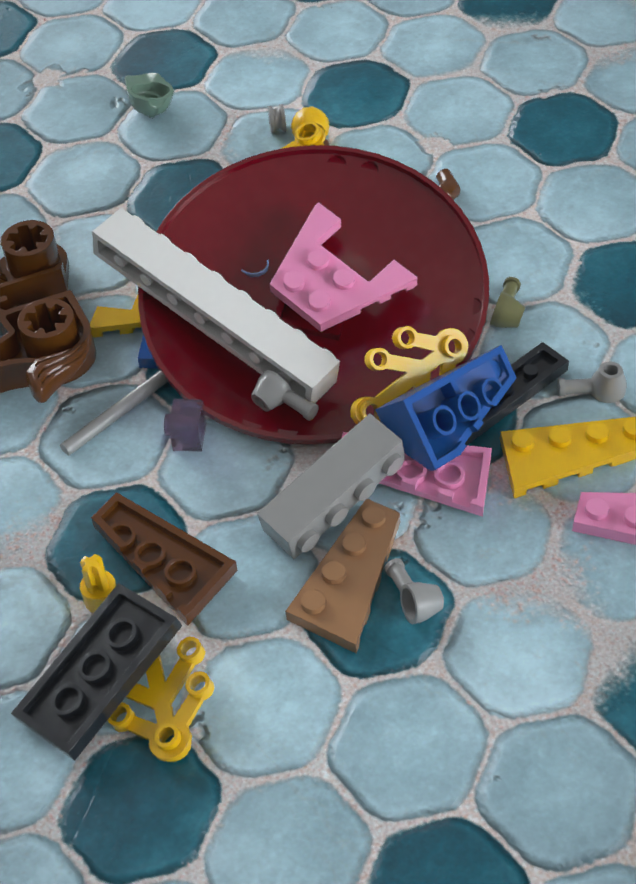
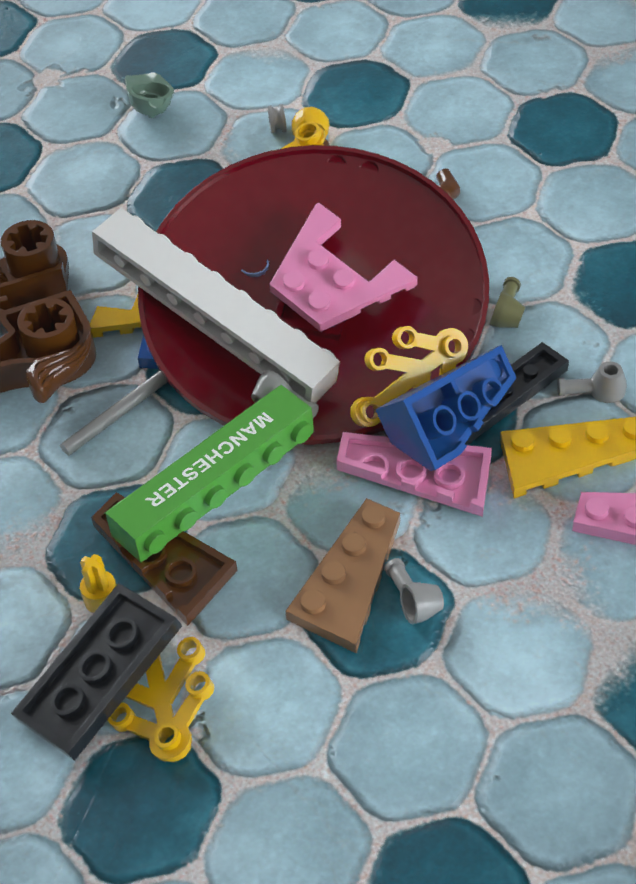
clear purple plate [164,399,206,452] -> none
light grey brick [257,414,405,559] -> none
none -> bright green brick [105,385,314,563]

